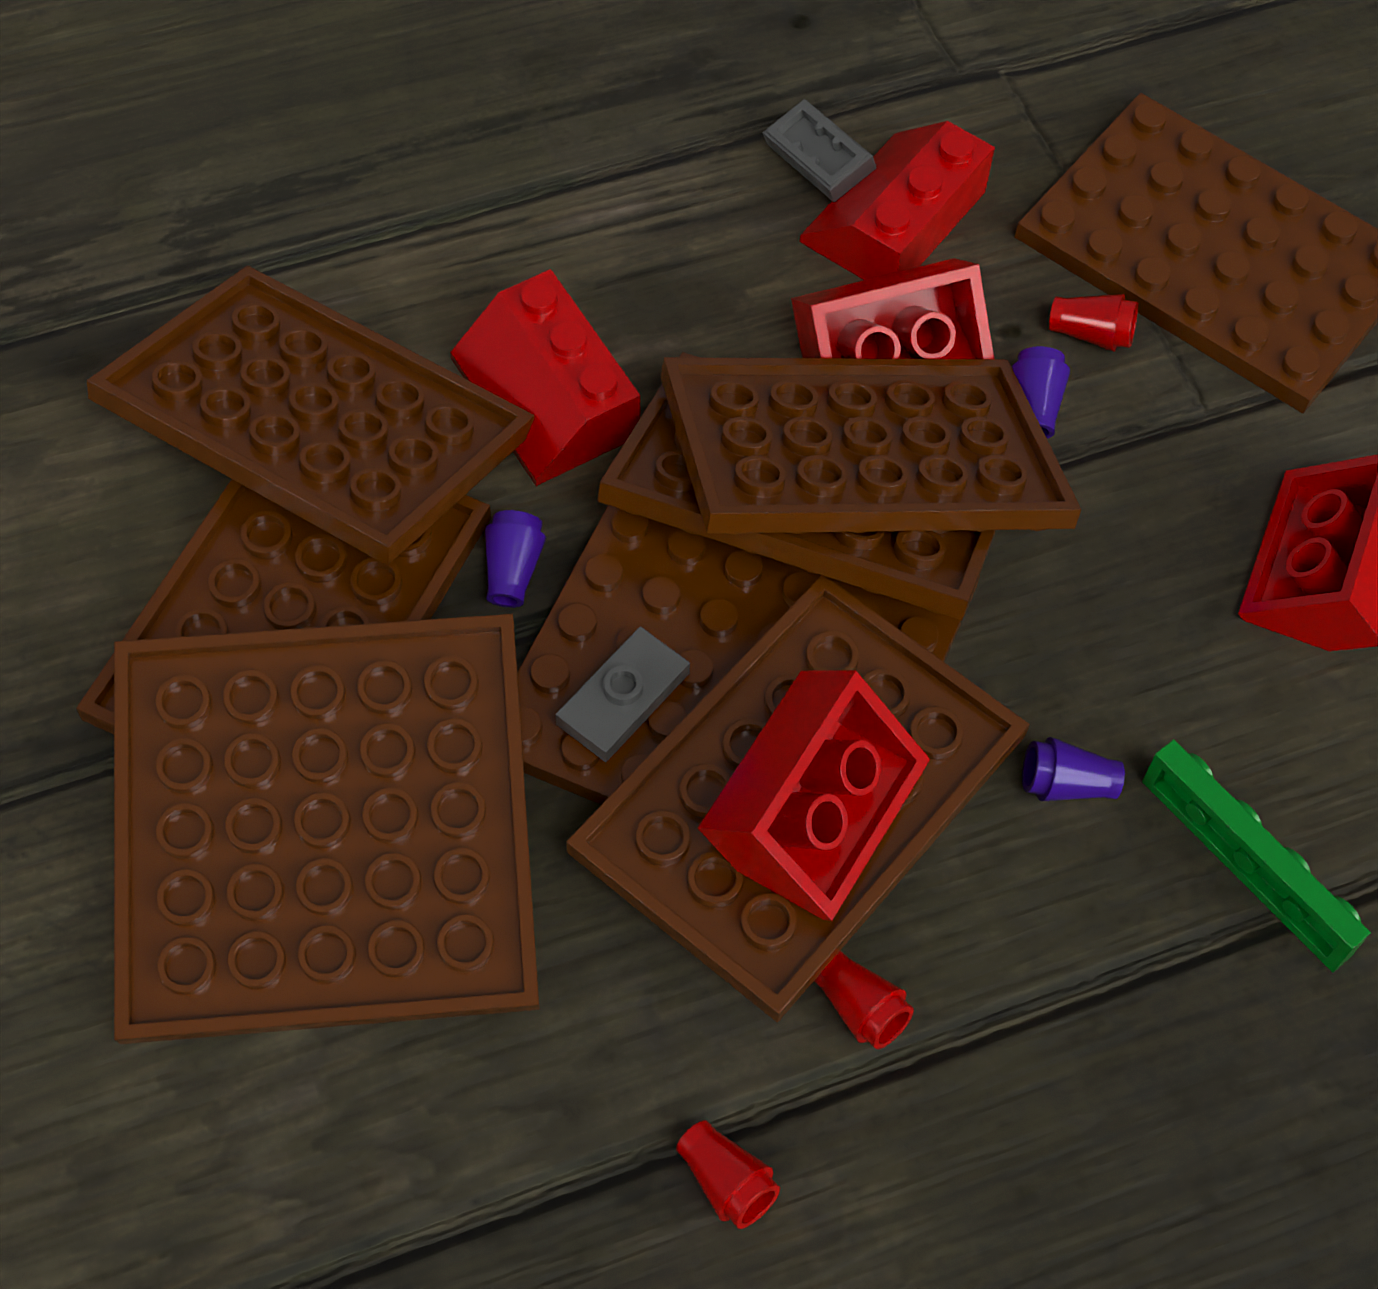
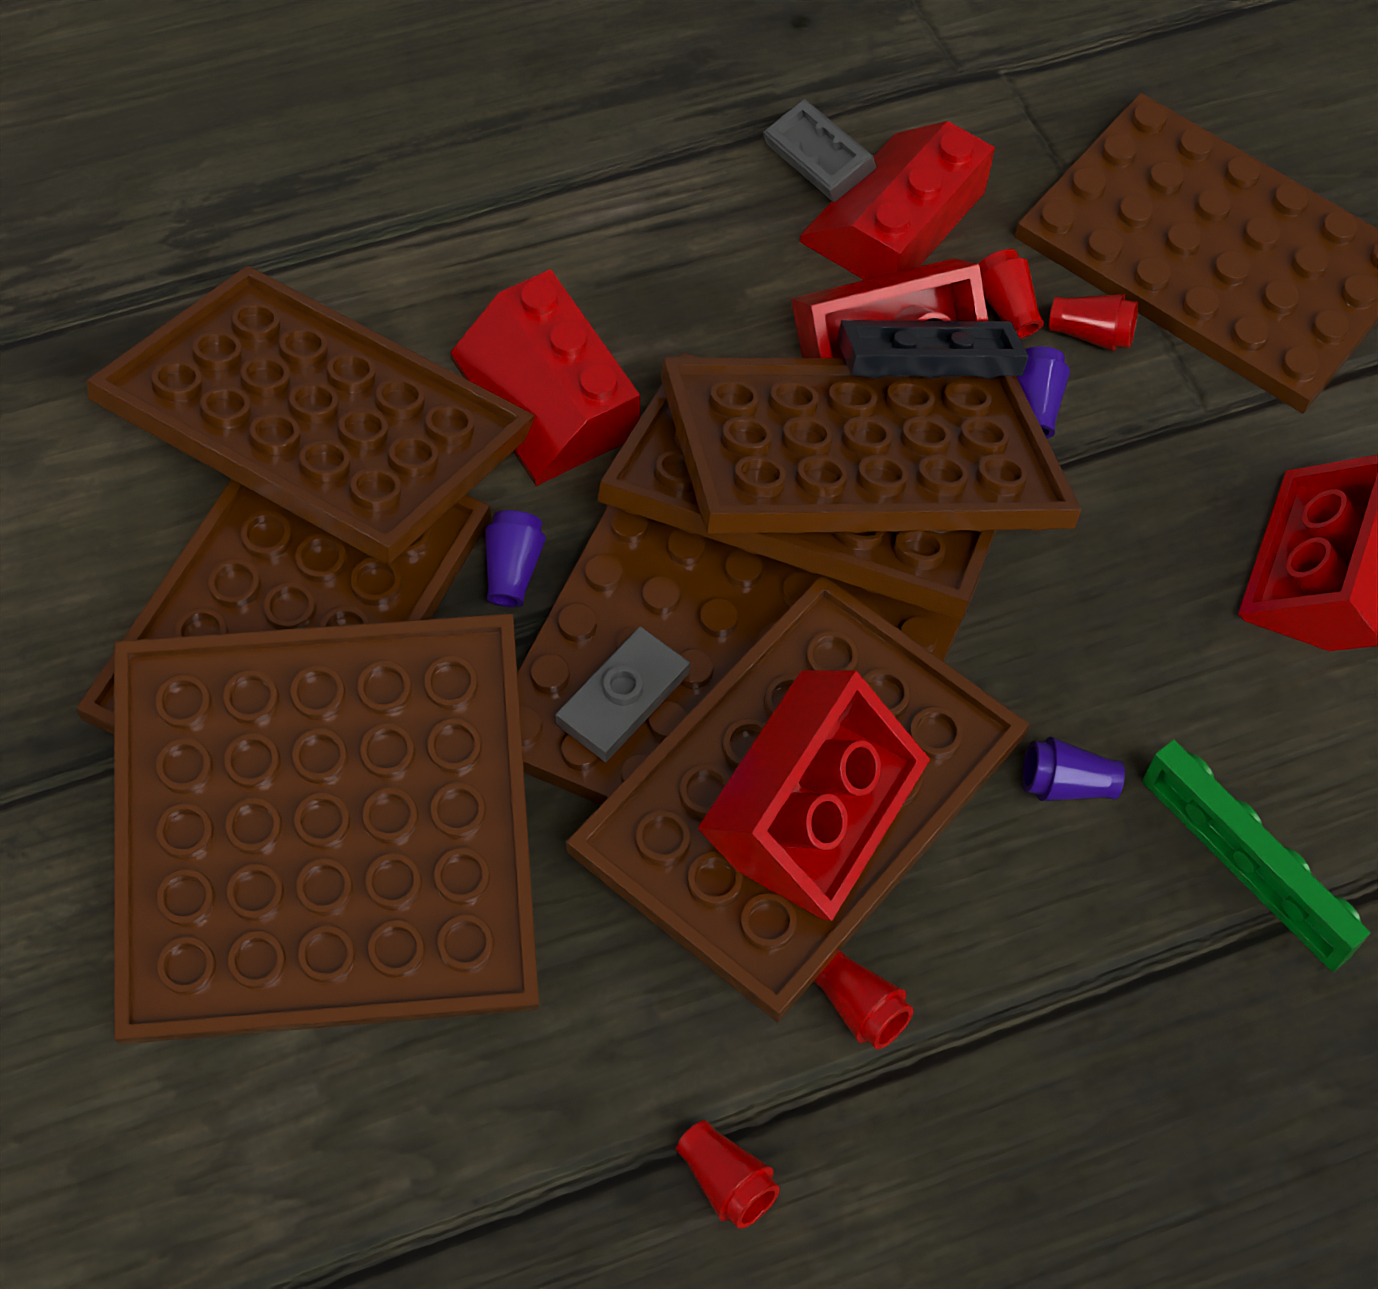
none -> black plate [837,320,1029,378]
none -> red cone [978,249,1044,339]

